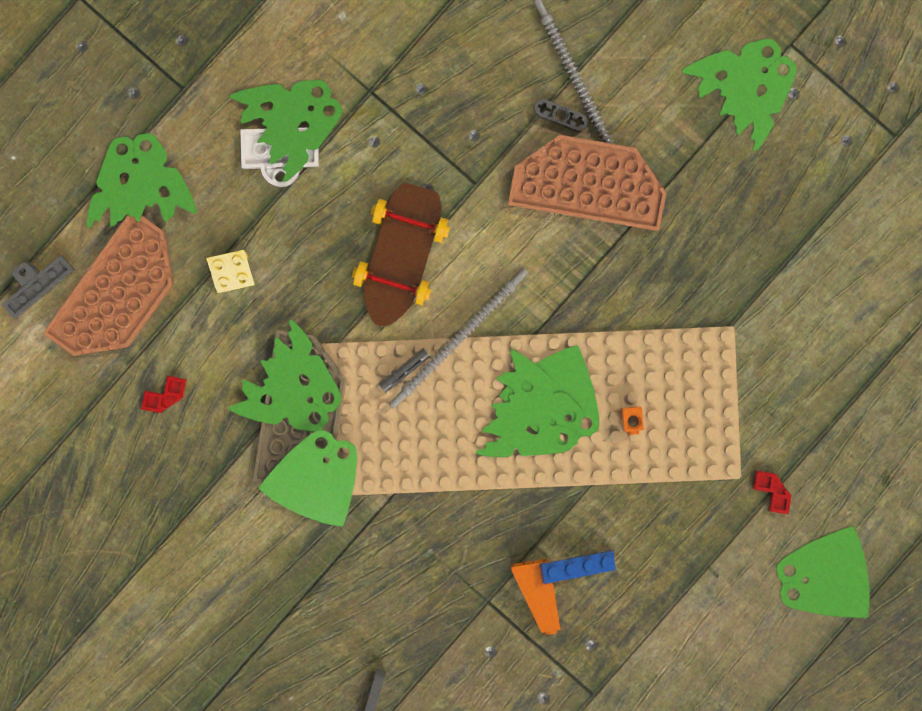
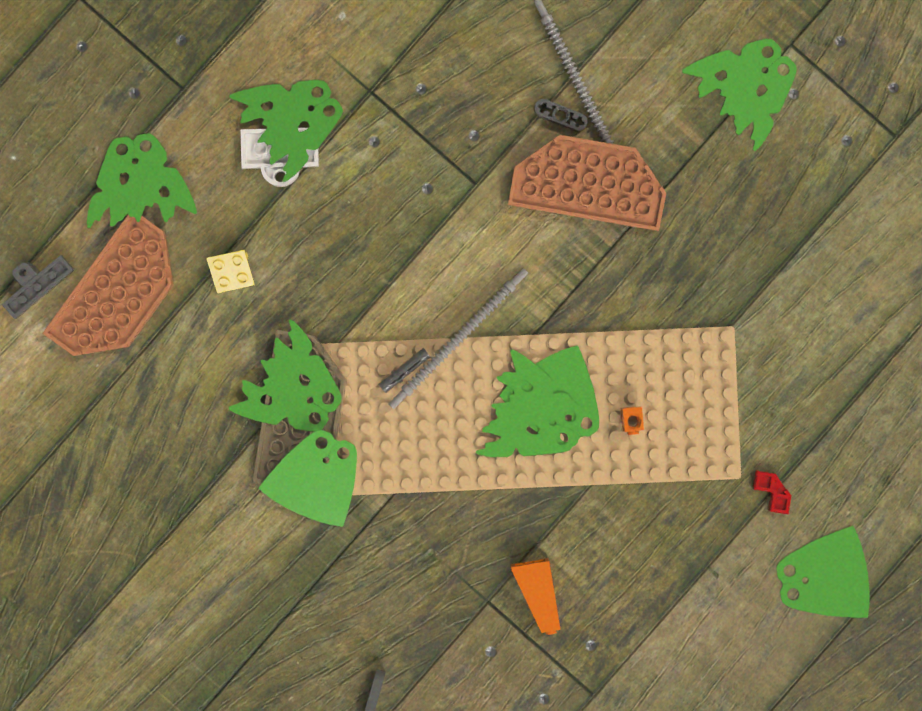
red tile [141,376,187,413] -> none
reddish brown piece [352,183,450,327] -> none
blue plate [540,550,616,584] -> none

